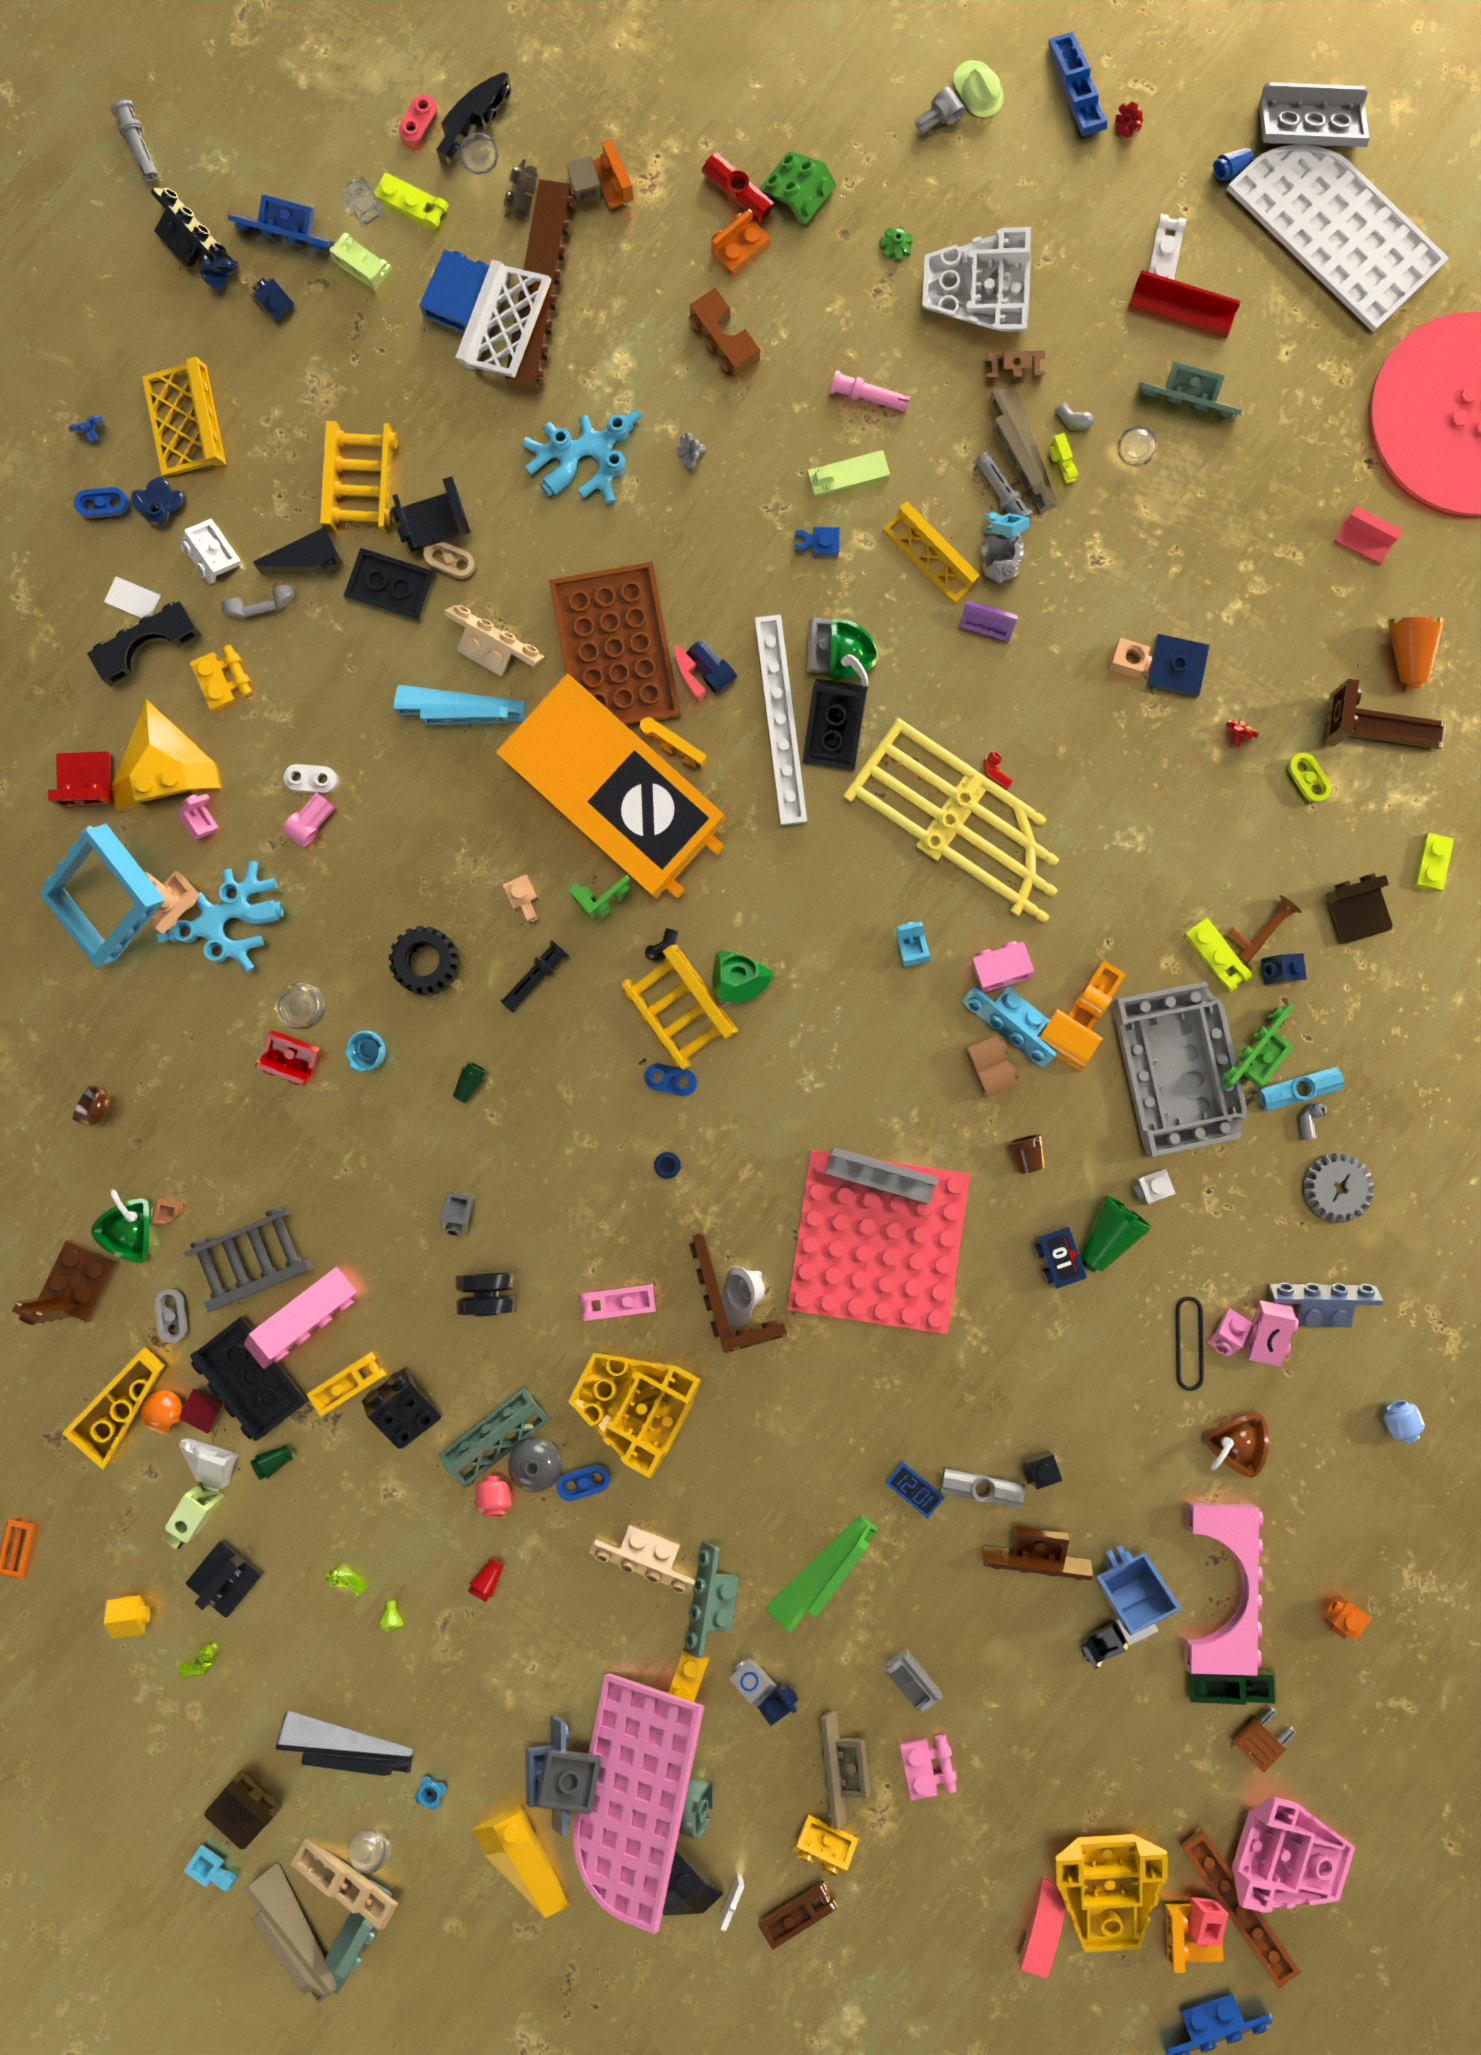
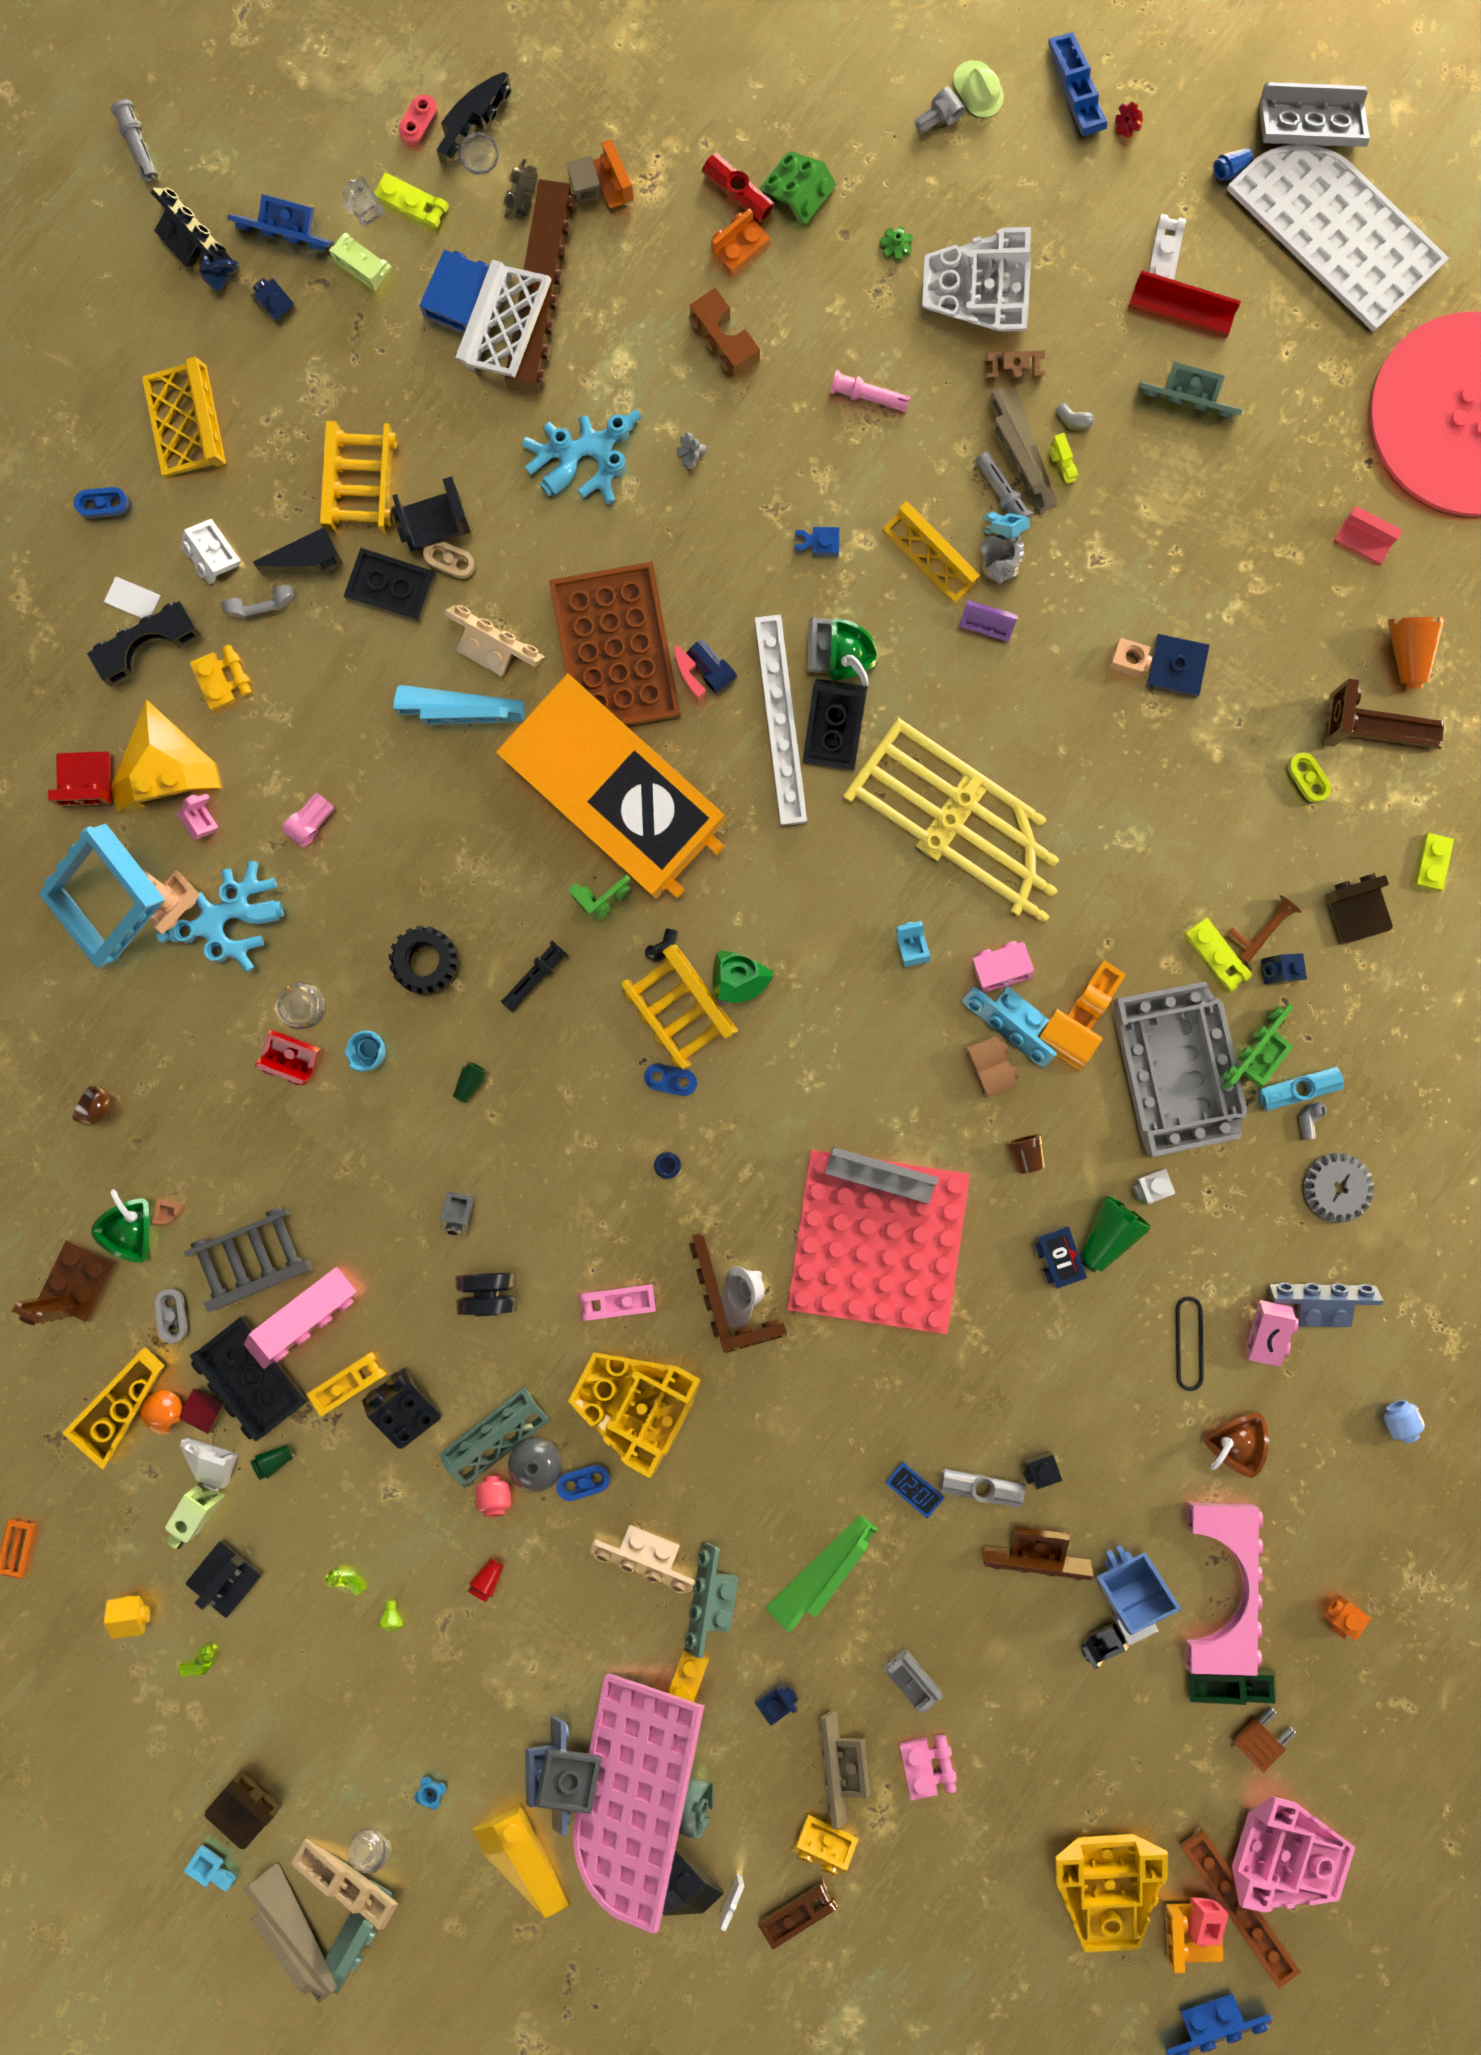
blue plant [69,415,103,442] -> none
dark blue plate [131,477,184,526] -> none
wedge [275,1711,413,1776] -> none
white plate [284,764,338,794] -> none
light nougat plate [503,874,539,924] -> none
yellow plate [640,717,707,770] -> none
light grey brick [729,1659,778,1706] -> none
yellowish green hinge [807,450,890,498] -> none
red arm [983,751,1013,790] -> none
coral slope [1018,1877,1066,1979] -> none
clear hair [1117,425,1157,467] -> none
bright pink bracket [1207,1308,1252,1357] -> none
red plant [1226,720,1259,746] -> none

